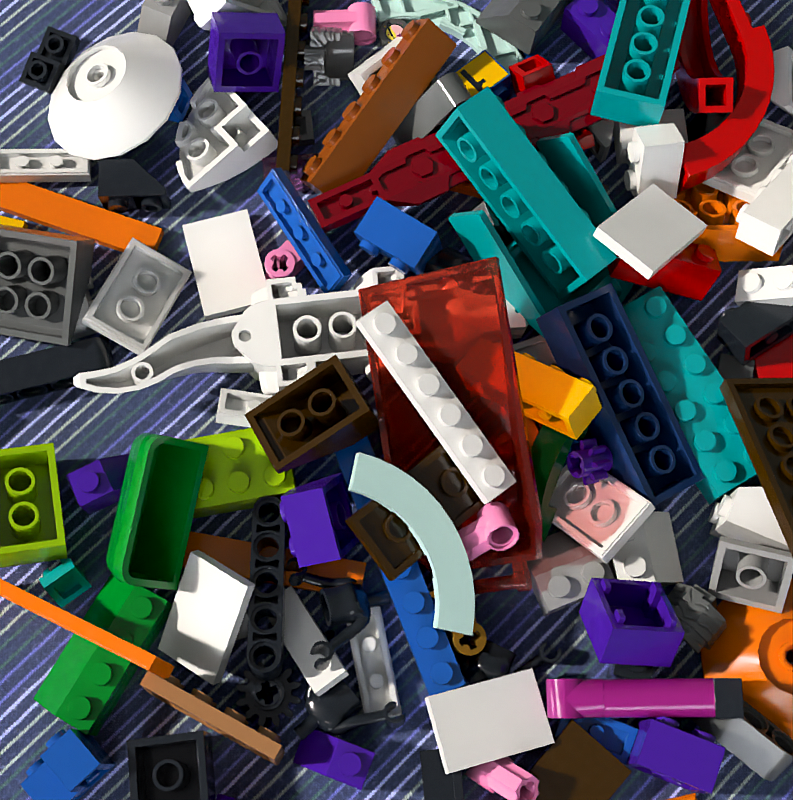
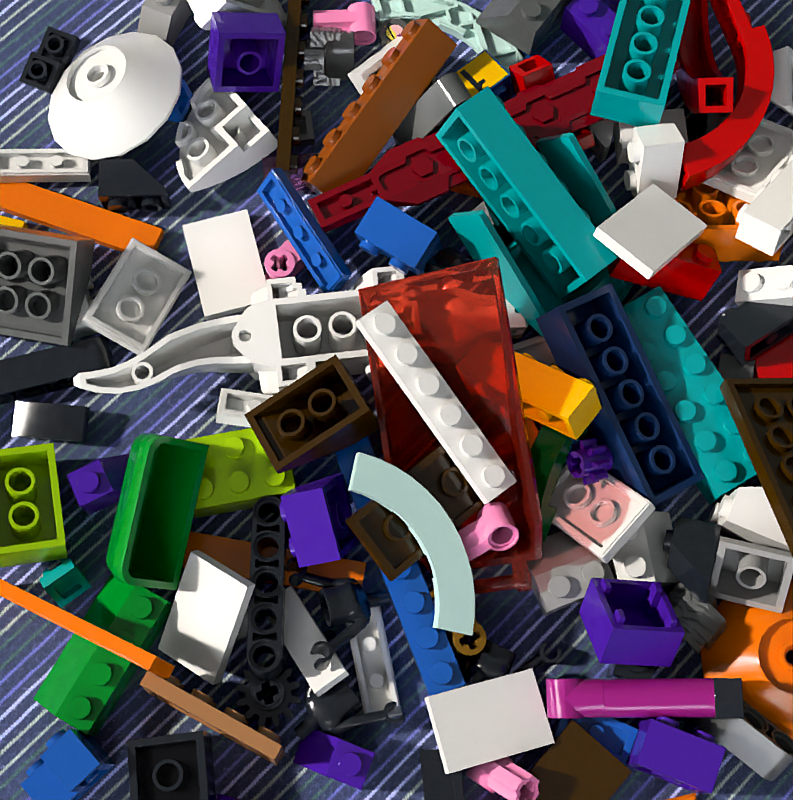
none -> black slope [12,401,90,442]
none -> black slope [663,516,721,603]

